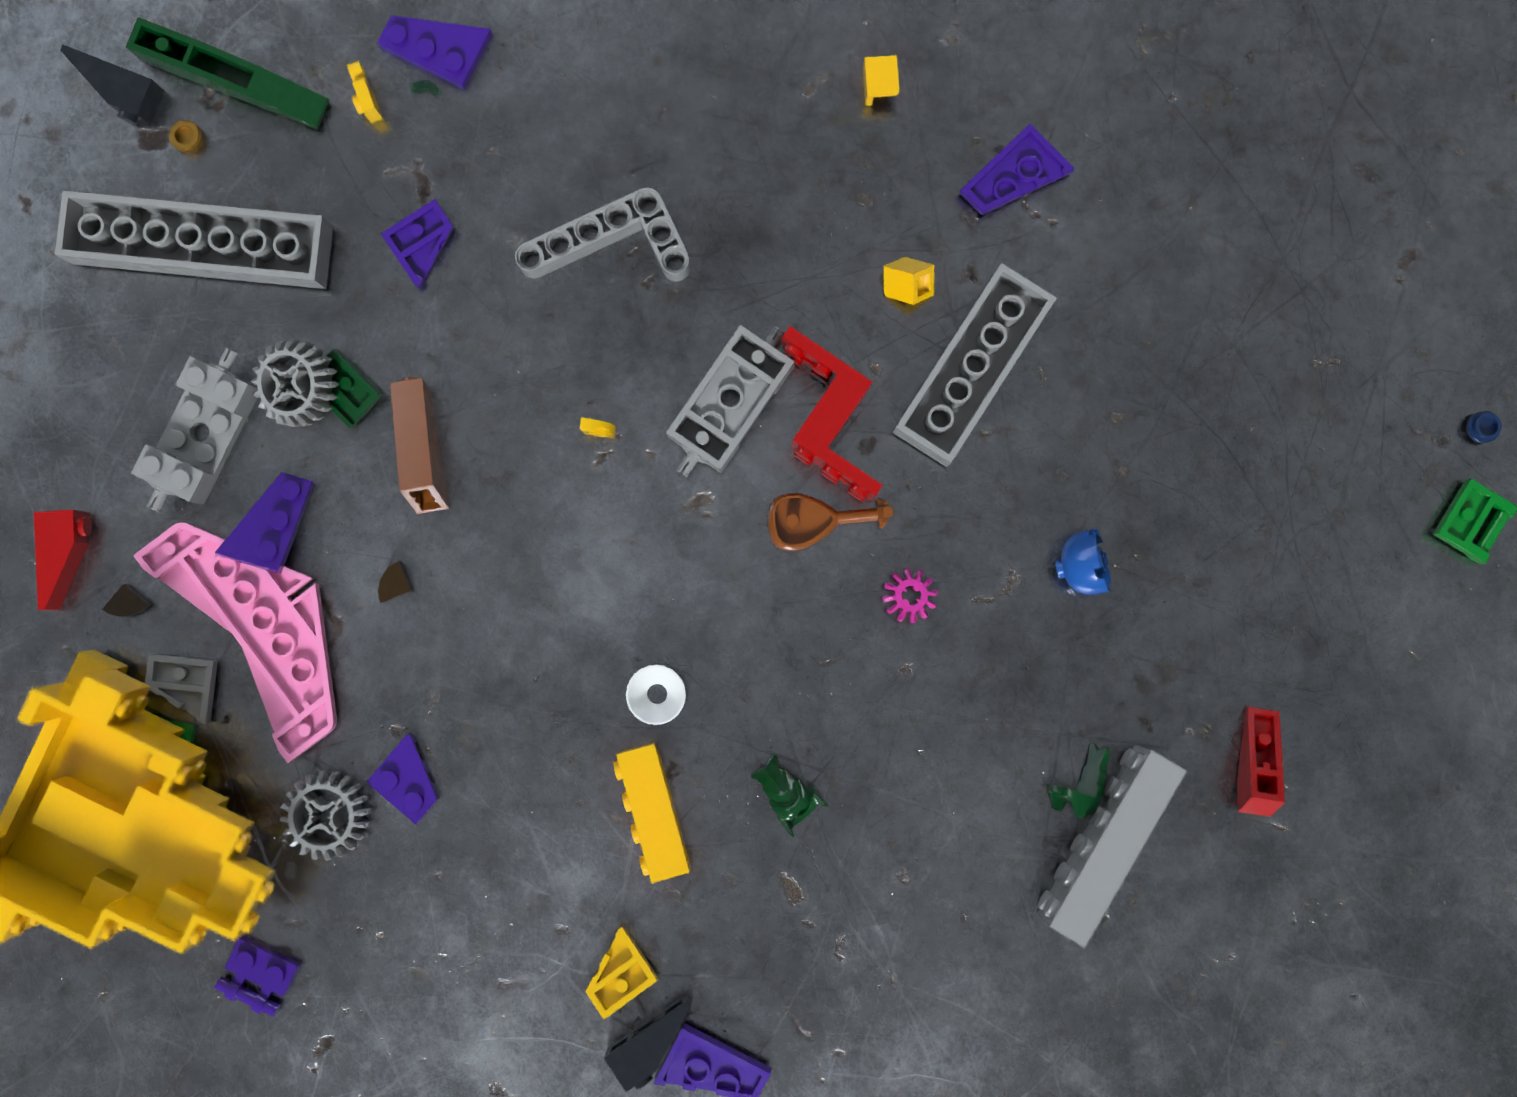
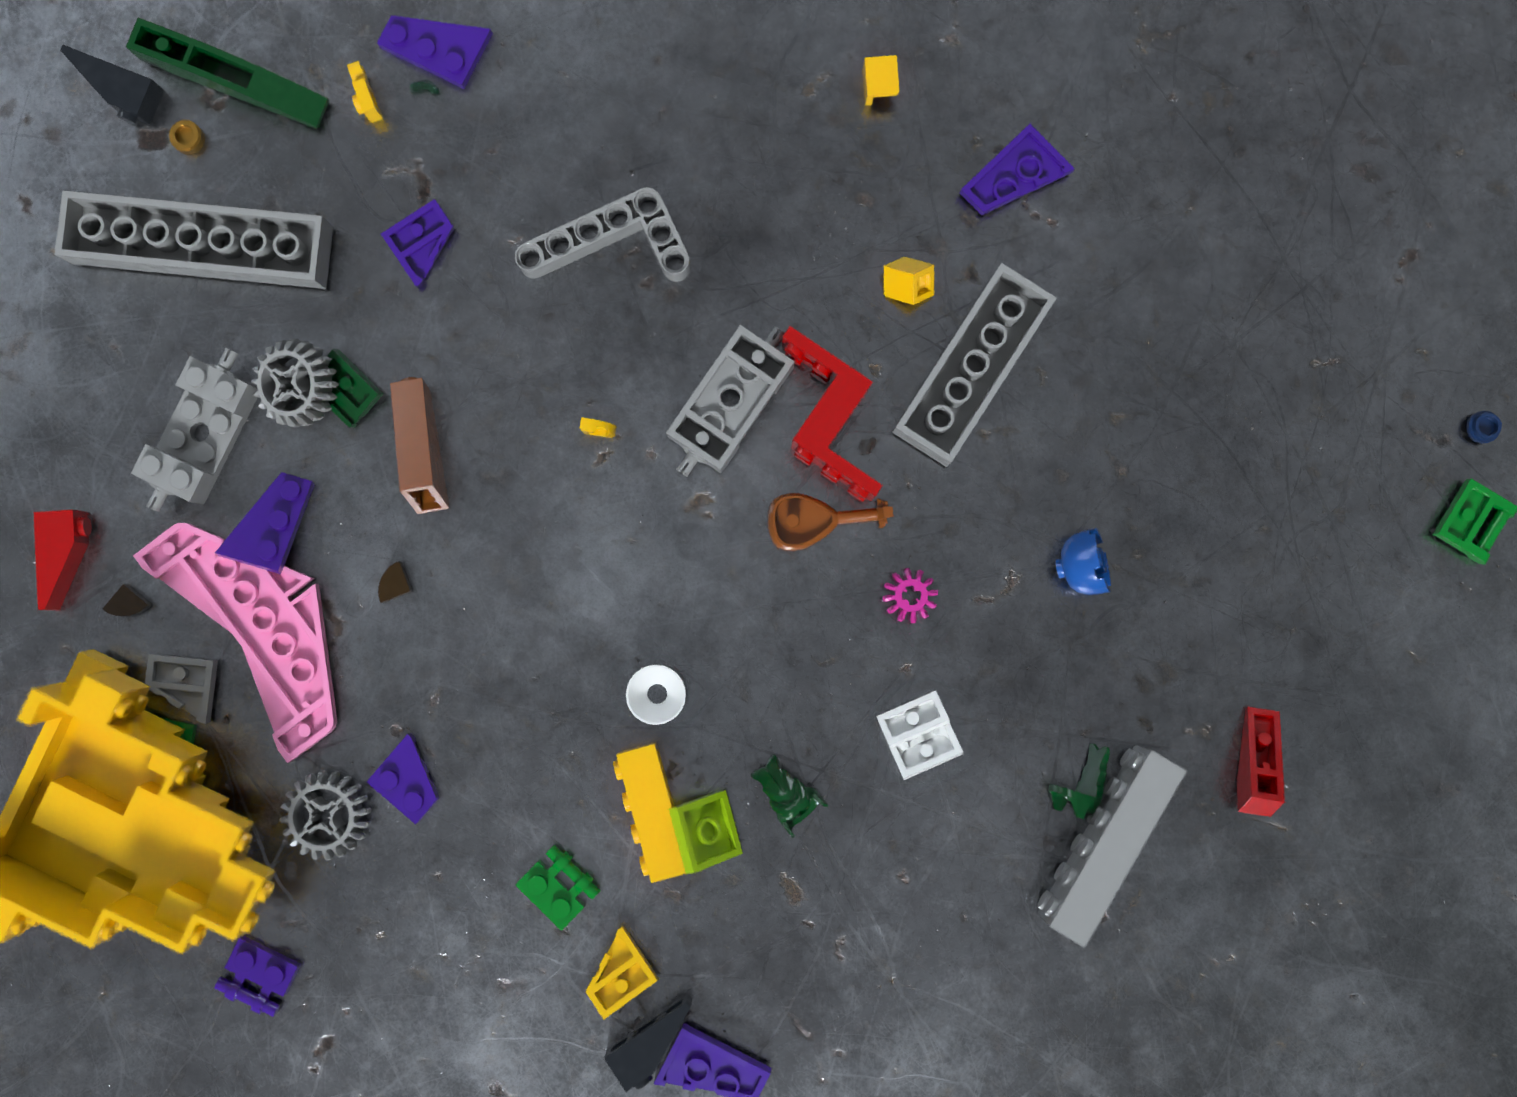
none -> green plate [515,844,601,931]
none -> lime plate [669,790,743,874]
none -> white slope [876,691,963,780]

